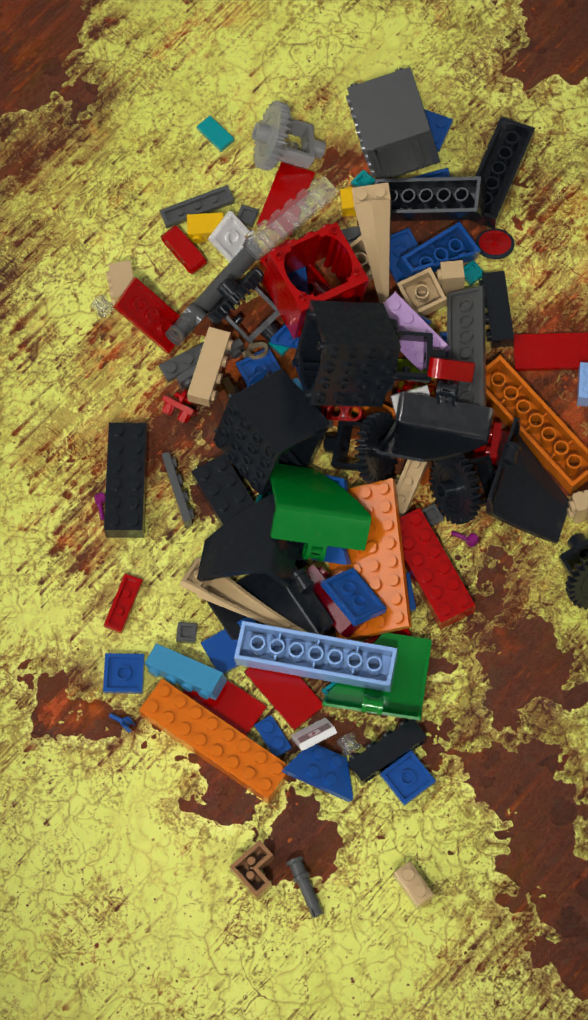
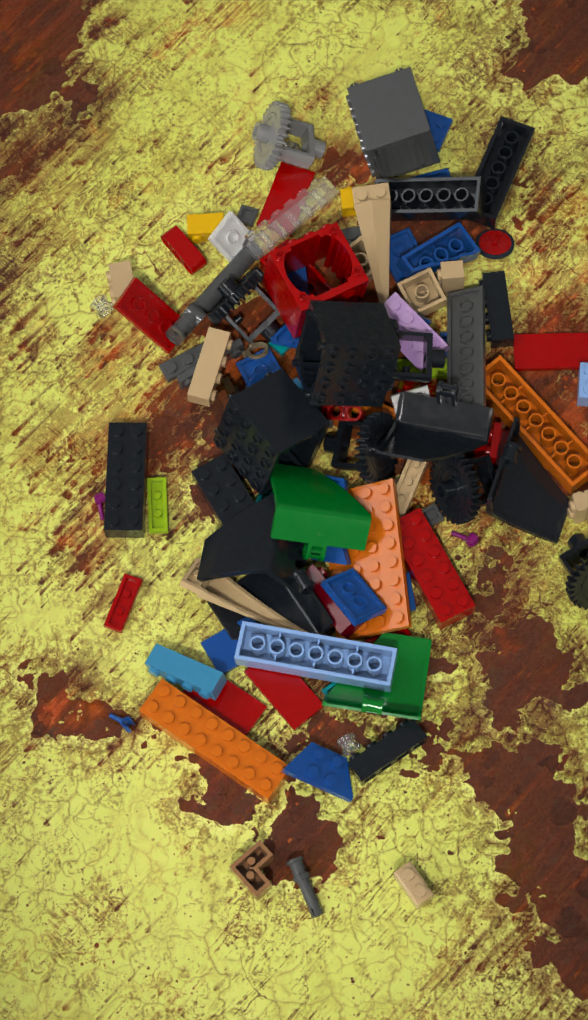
blue plate [103,653,145,694] -> none
dark grey plate [160,185,234,229] -> none
red hips [162,390,198,424] -> none
dark grey plate [162,452,195,528] -> none
dark grey tile [176,622,198,644] -> none
teal tile [197,116,234,152] -> none
blue plate [254,715,292,758] -> none
white tile [290,717,337,751] -> none
teal tile [351,170,375,187] -> none
blue plate [380,750,436,806] -> none
red beam [427,357,476,382] -> none
teal tile [464,260,484,286] -> none
none -> lime plate [147,477,169,534]

